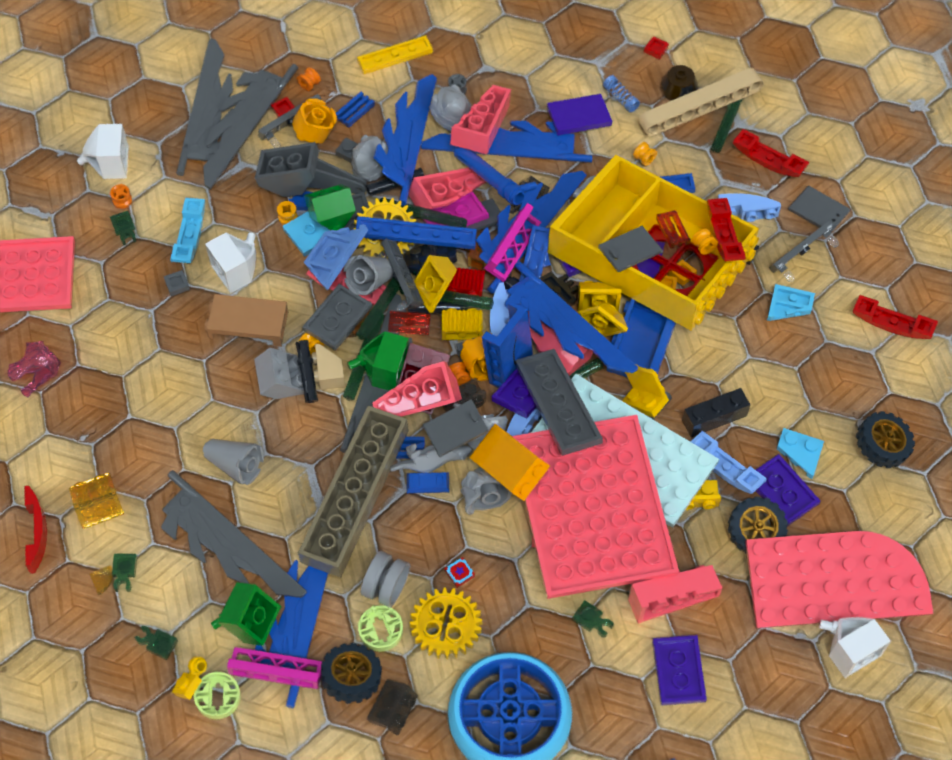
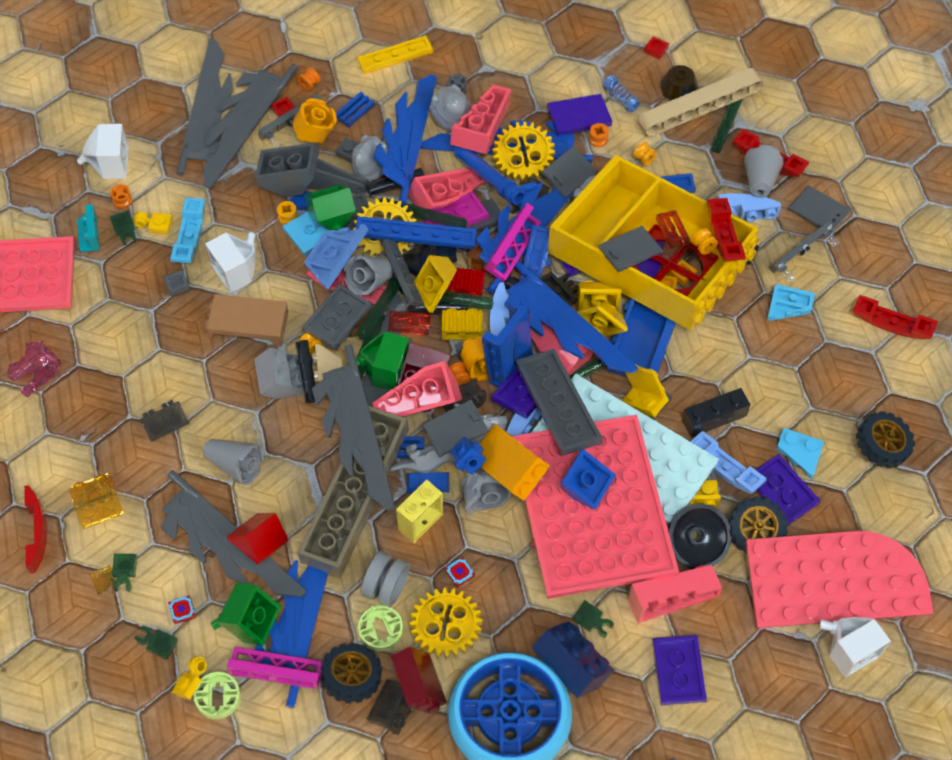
none -> teal bracket [77,204,100,253]
none -> yellow plate [133,212,173,235]
none -> clear smoke bracket [140,400,190,442]
none -> red tile [168,595,196,624]
none -> red slope [227,513,288,565]
none -> dark grey animal [312,344,395,511]
none -> dark red brick [391,646,447,714]
none -> light yellow window [396,480,443,543]
none -> blue brick [450,436,487,475]
none -> yellow gear [492,121,555,183]
none -> dark blue brick [532,621,614,698]
none -> dark grey container [541,145,597,199]
none -> blue slope [560,449,616,510]
none -> orange wheel [589,123,609,148]
none -> black dish [668,503,732,569]
none -> light grey cone [744,144,783,198]

